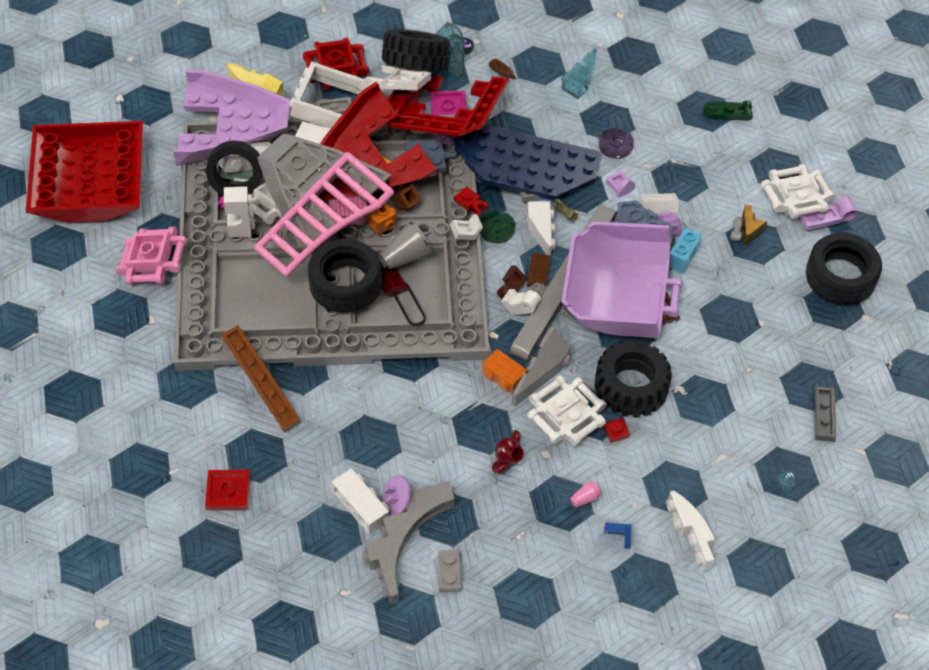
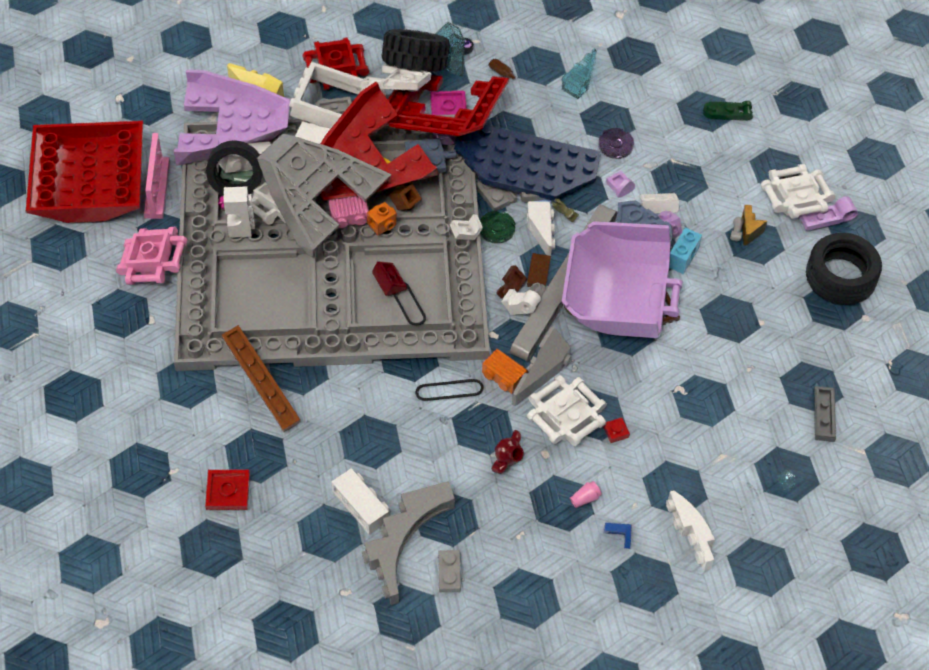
bright pink bar [254,152,394,276] -> none
black tyre [308,239,382,313] -> none
light grey cone [379,221,433,270] -> none
lavender piece [382,475,411,516] -> none
red plate [454,186,488,216] -> none
black tyre [594,340,672,417] -> none
none -> bright pink fence [144,133,170,219]
none -> black piece [415,379,484,401]
none -> light grey plate [476,181,517,212]

